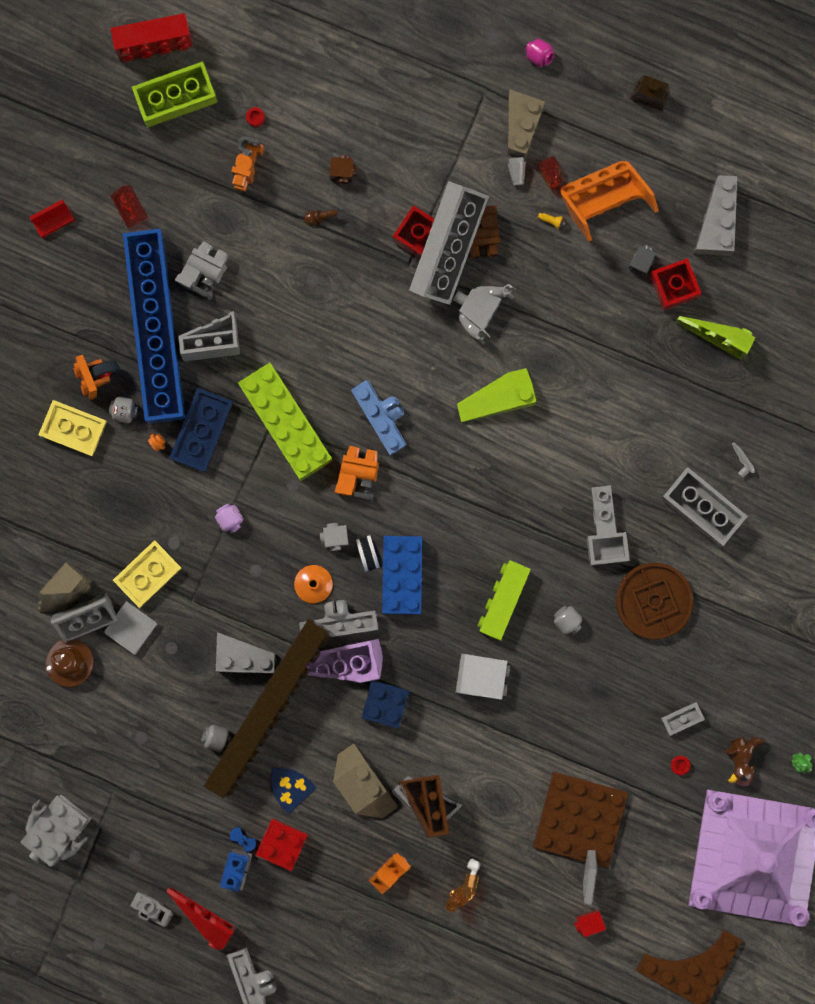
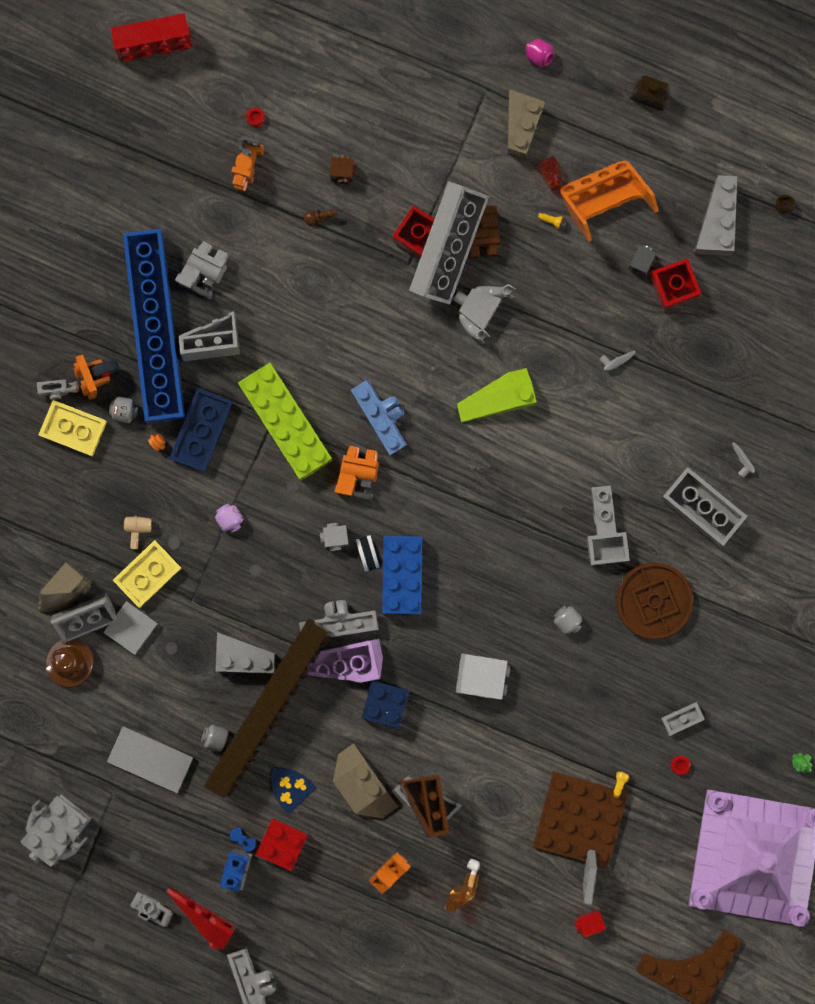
red panel [29,200,75,238] -> none
clear red slope [110,185,148,228] -> none
lime brick [132,62,218,128] -> none
orange dish [294,565,333,603] -> none
lime brick [477,560,531,641] -> none
light grey cone [507,157,526,186] -> none
lime wedge [675,316,756,360] -> none
reddish brown animal [724,737,765,787] -> none
none -> light grey piece [37,379,80,400]
none -> light grey tile [107,726,194,793]
none -> tan piece [124,516,151,549]
none -> light grey bar [599,351,636,370]
none -> yellow piece [613,770,629,798]
none -> dark brown tile [775,195,795,214]

